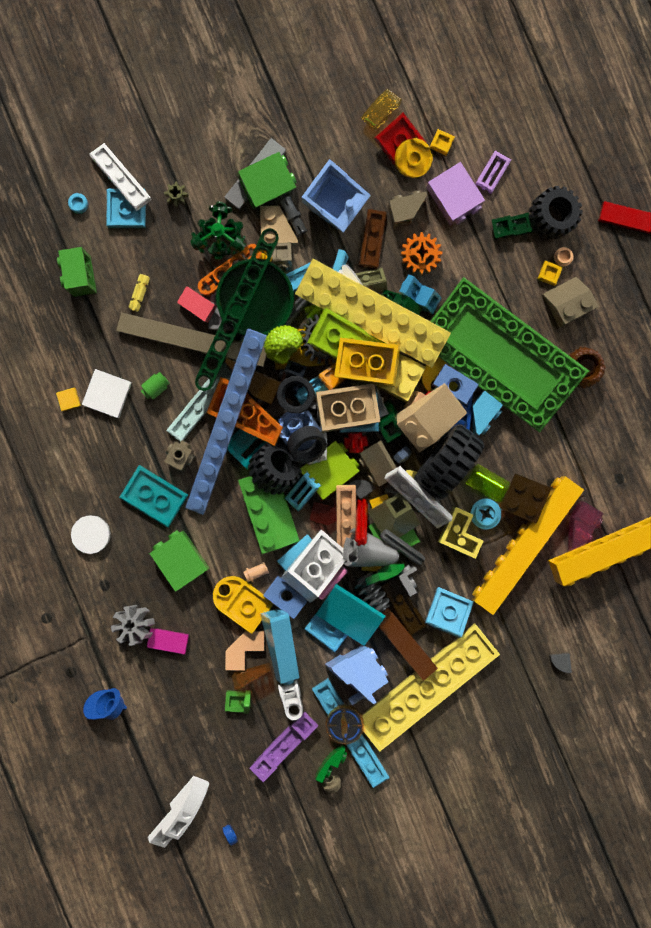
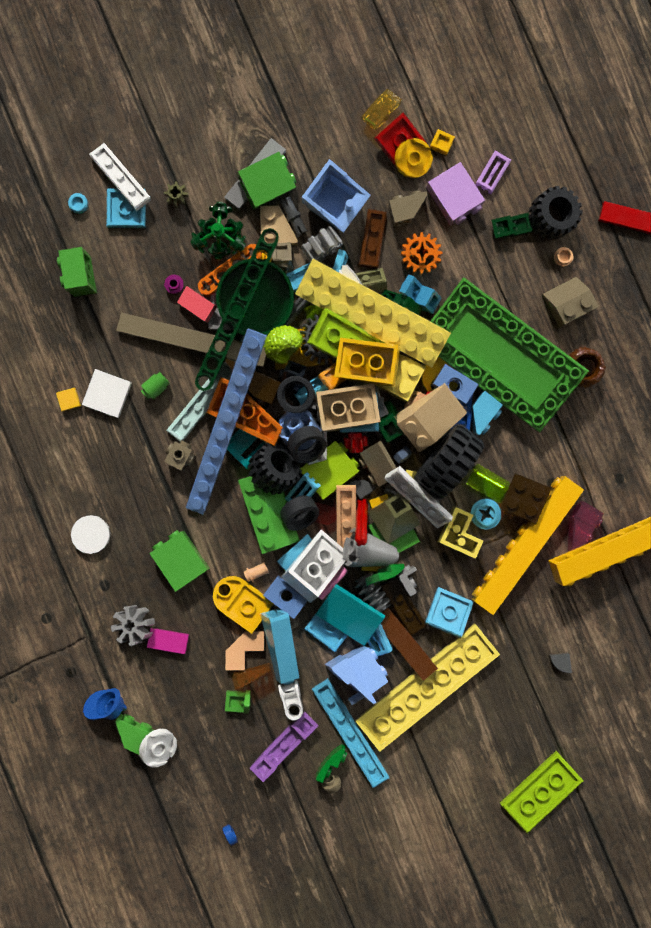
teal tile [119,465,189,527] -> none
light yellow axle [129,274,150,312] -> none
white slope [148,776,209,848] -> none
tile [325,704,365,745] -> none
dark grey axle [380,529,425,565] -> none
yellow tile [537,260,563,286] -> none
none -> bright green slope [115,714,154,755]
none -> white tile [139,729,177,767]
none -> magenta plate [164,275,184,294]
none -> black tyre [280,496,319,531]
none -> light grey gear [301,226,343,263]
none -> medium azure tile [368,624,393,657]
none -> lime tile [500,751,583,833]

